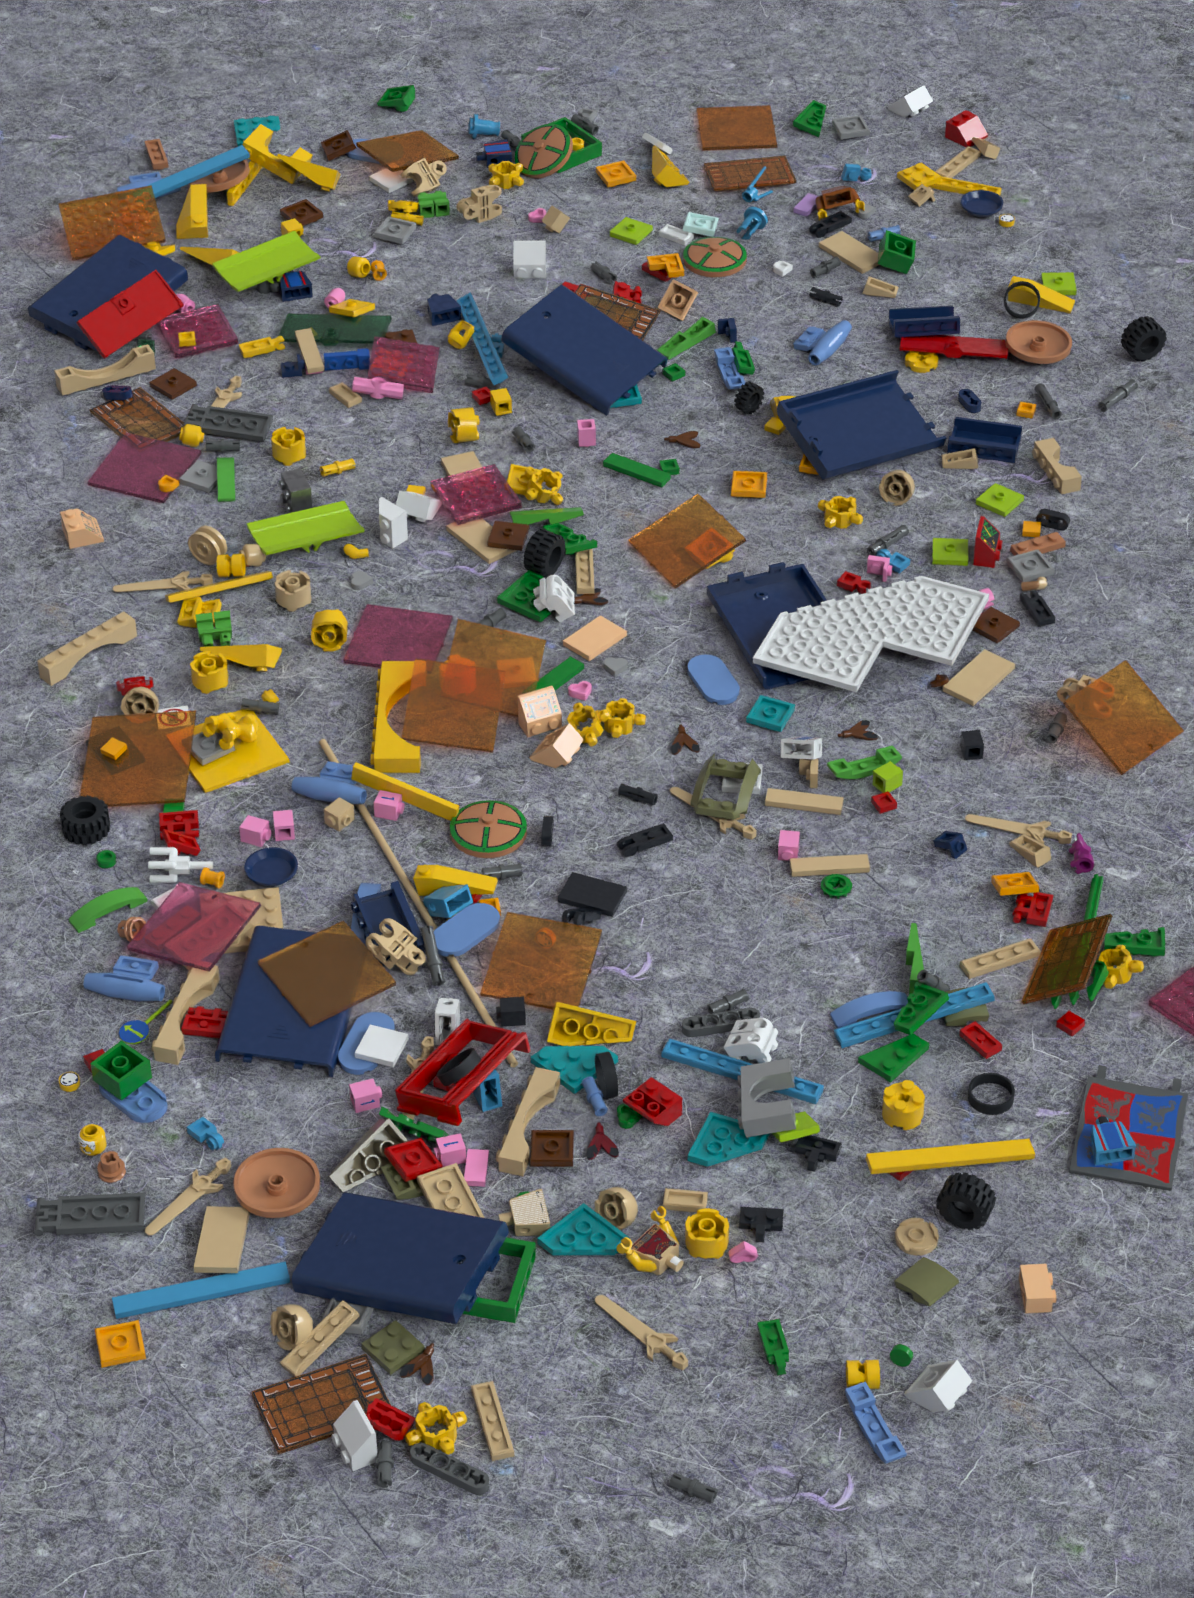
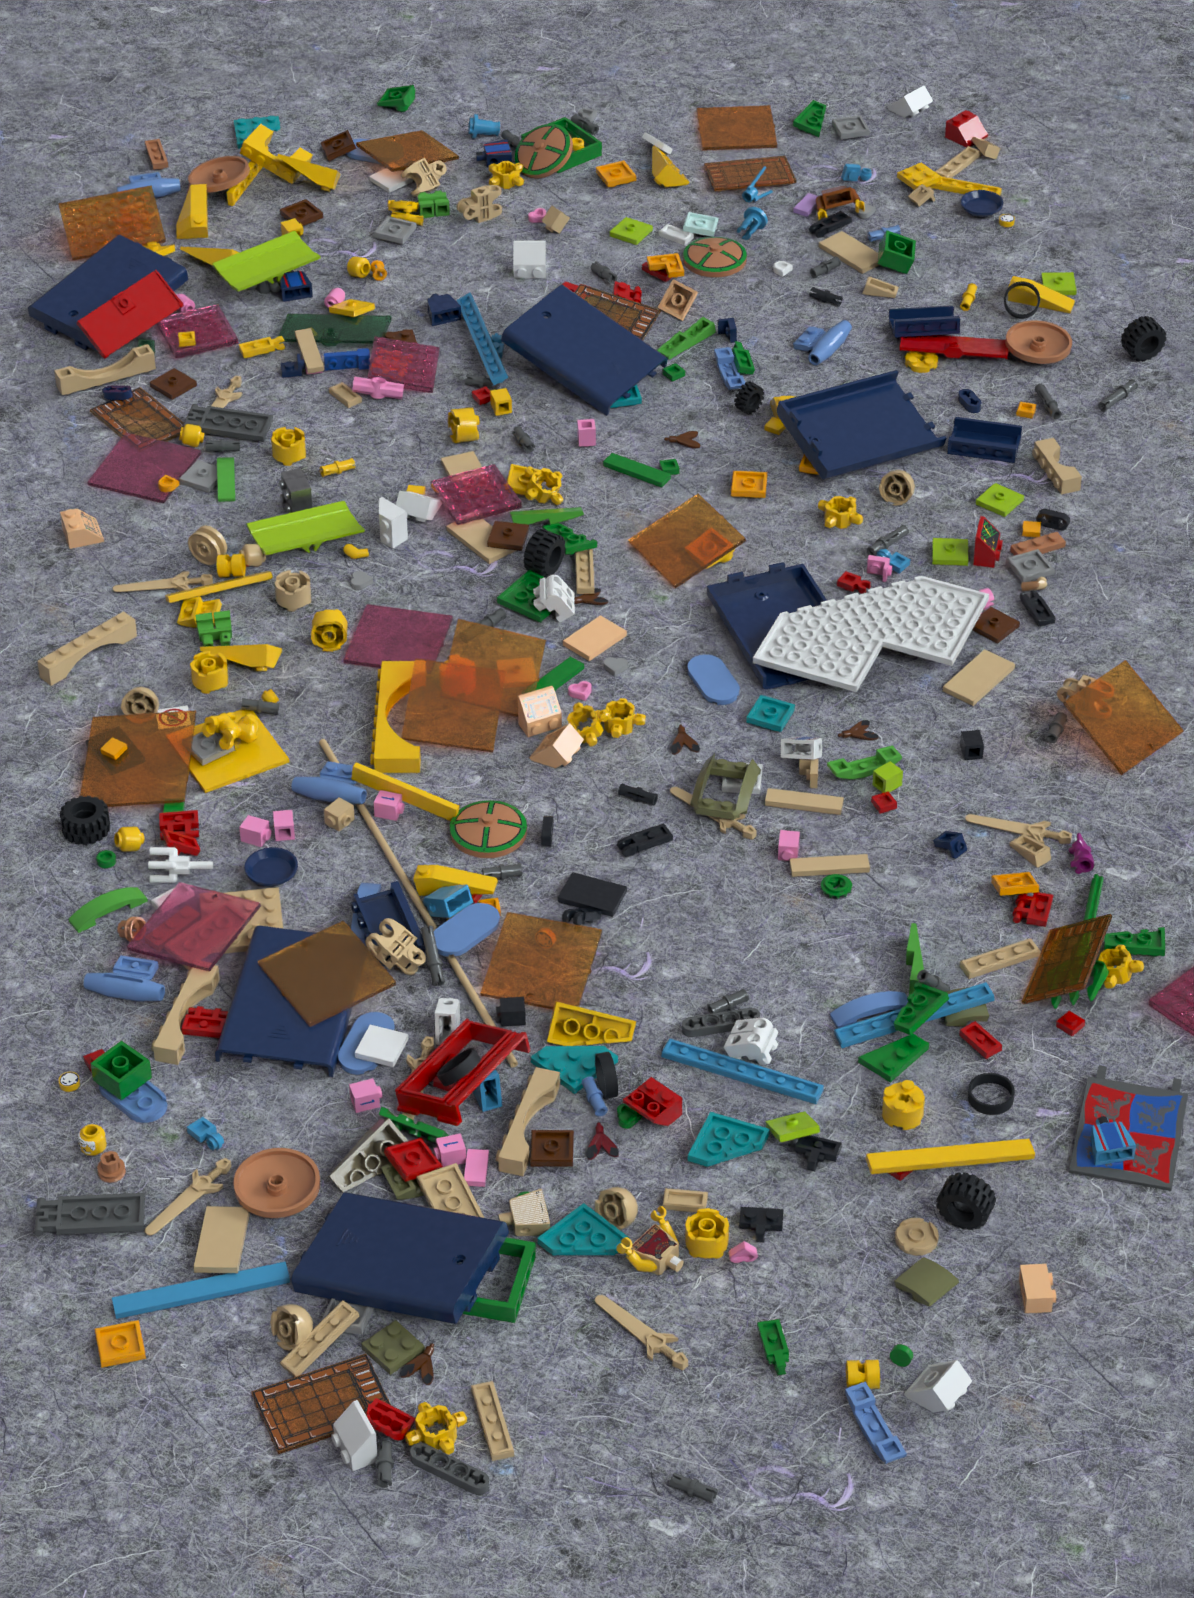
red plate [116,676,154,696] -> none
blue piece [119,1000,172,1044] -> none
dark azure tile [131,145,250,203] -> none
light orange bush [200,867,225,889] -> none
yellow piece [448,320,474,349] -> none
light grey arch [738,1058,796,1137] -> none
reddish brown piece [930,674,949,688] -> none
tan slope [941,448,978,469] -> none
none -> yellow head [114,826,145,852]
none -> yellow pin [960,283,977,311]

